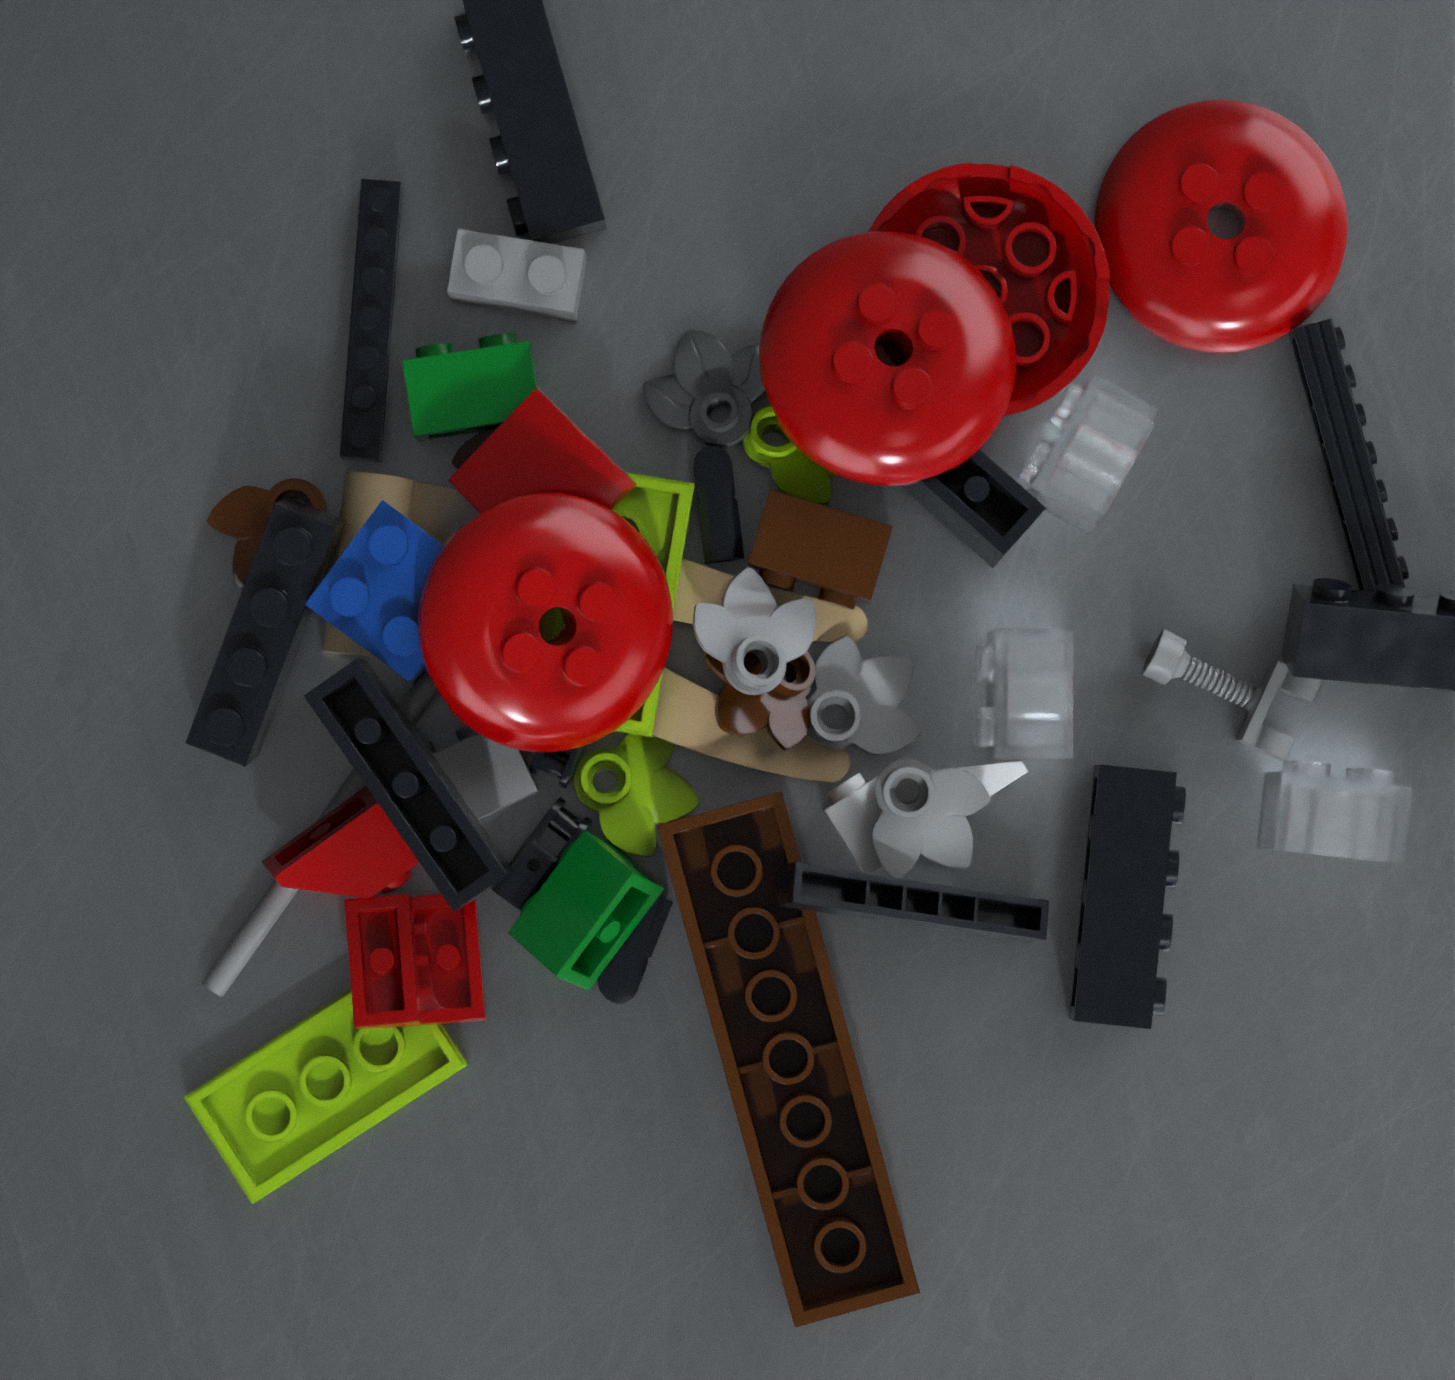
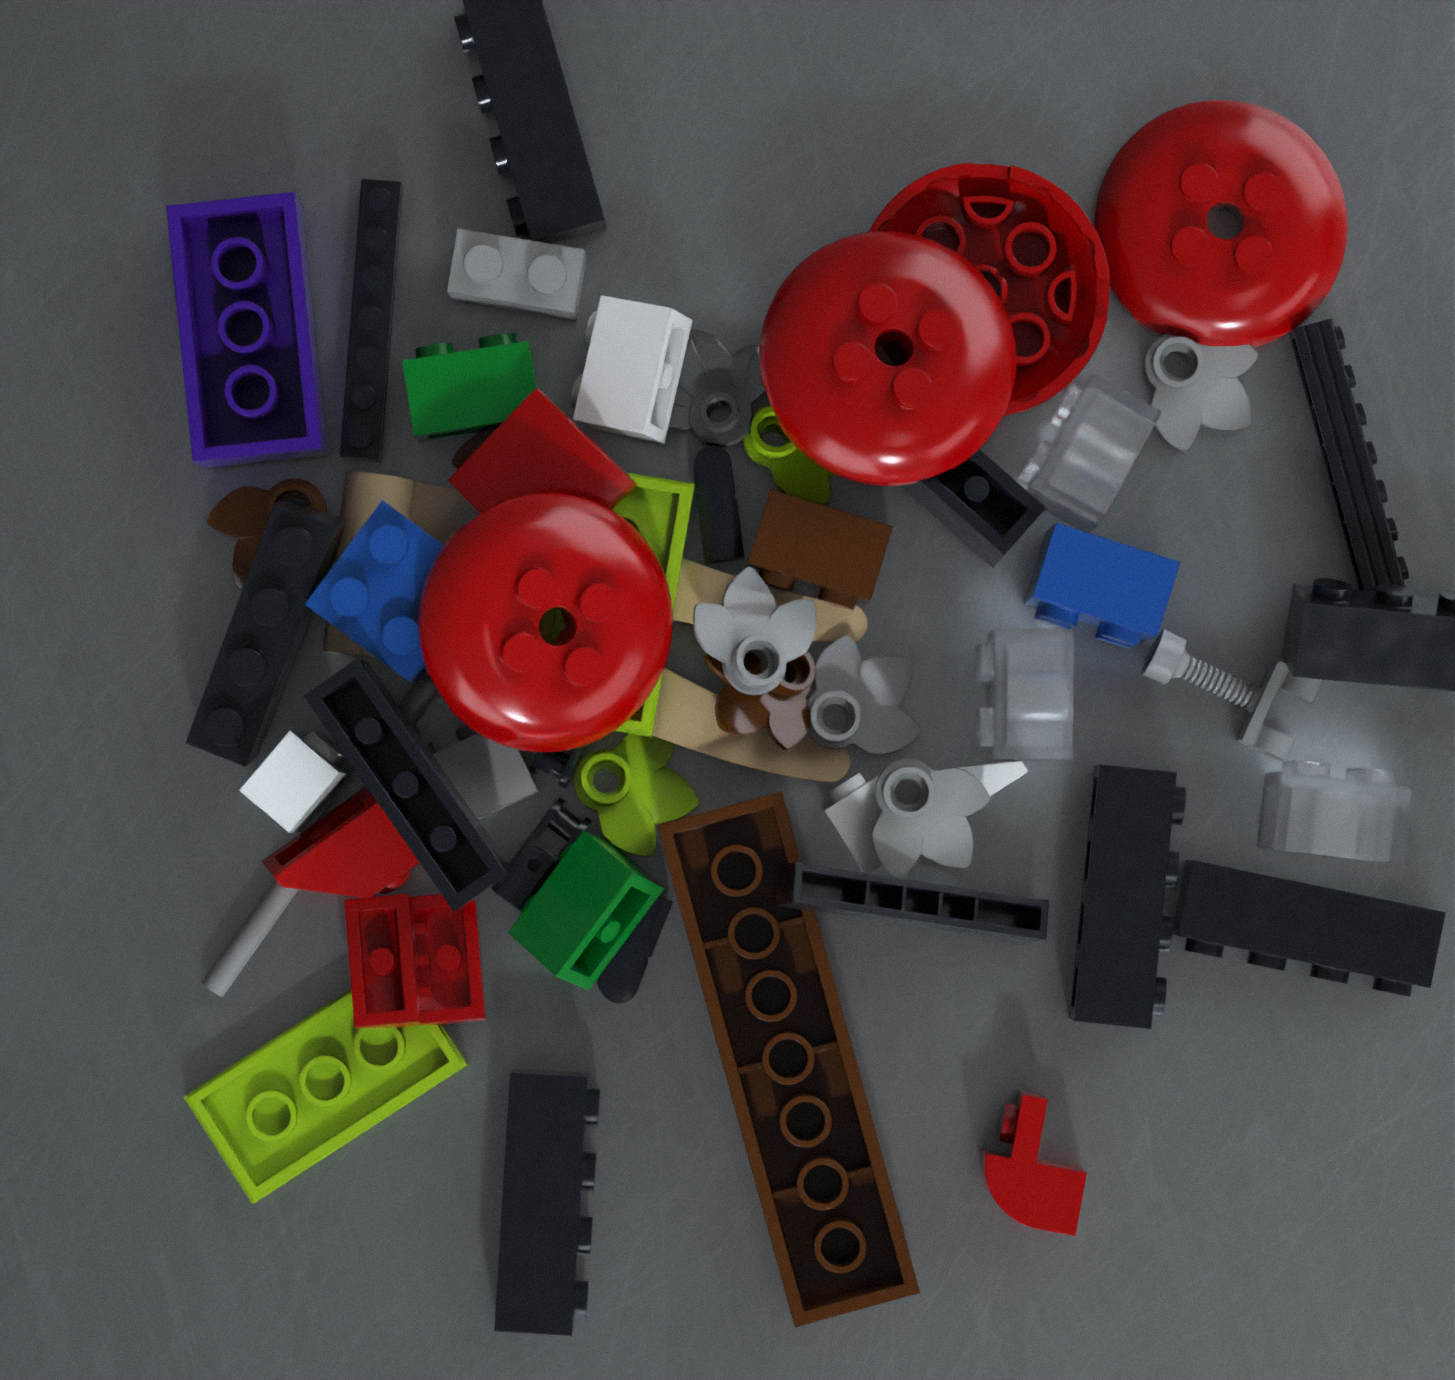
none -> dark purple brick [166,192,328,468]
none -> white brick [239,730,350,833]
none -> black brick [494,1069,600,1336]
none -> white brick [571,295,693,444]
none -> red brick [981,1091,1087,1236]
none -> blue brick [1023,523,1180,649]
none -> light grey plate [1144,333,1258,451]
none -> black brick [1172,860,1446,997]

